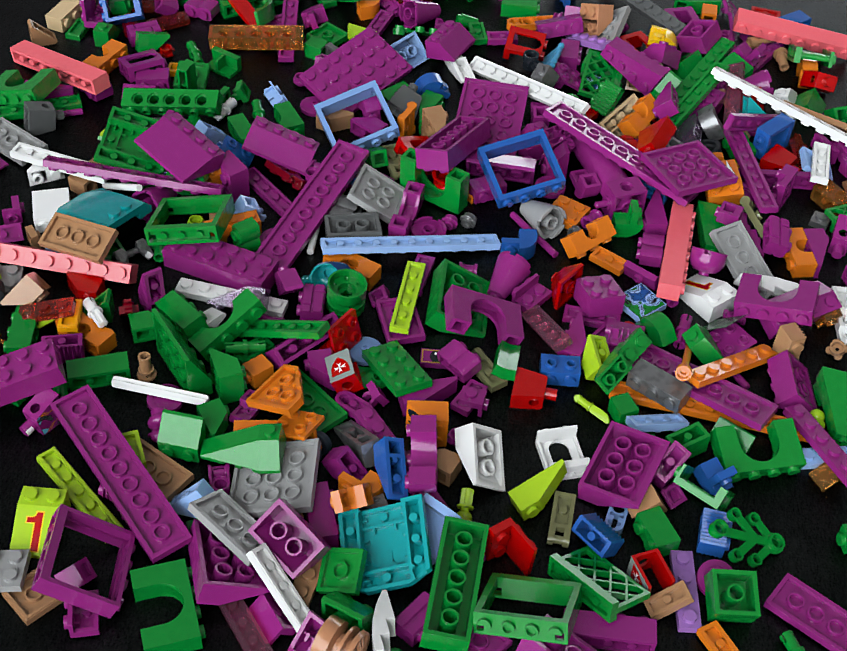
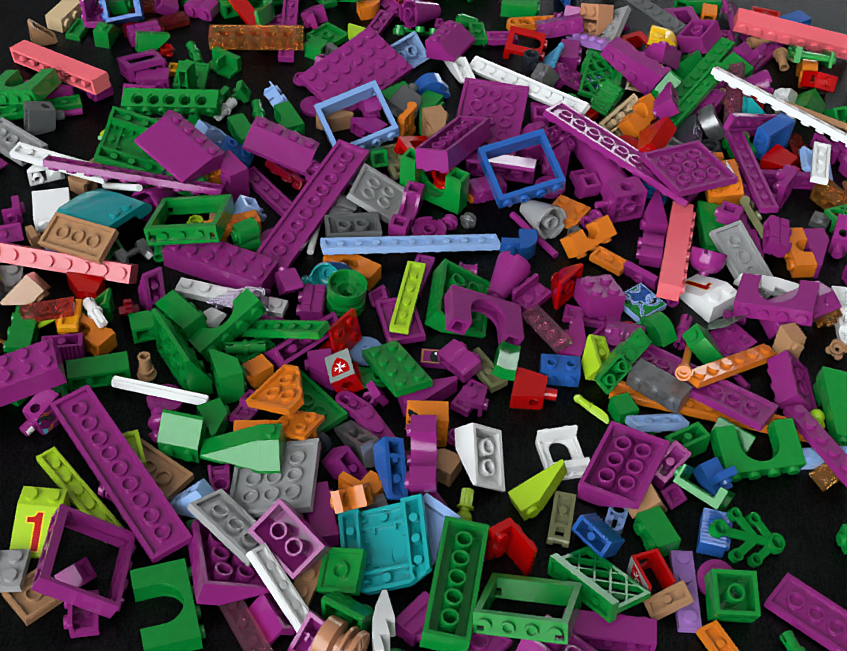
orange arch [82,39,128,74] -> none
green brick [611,200,644,237] -> none

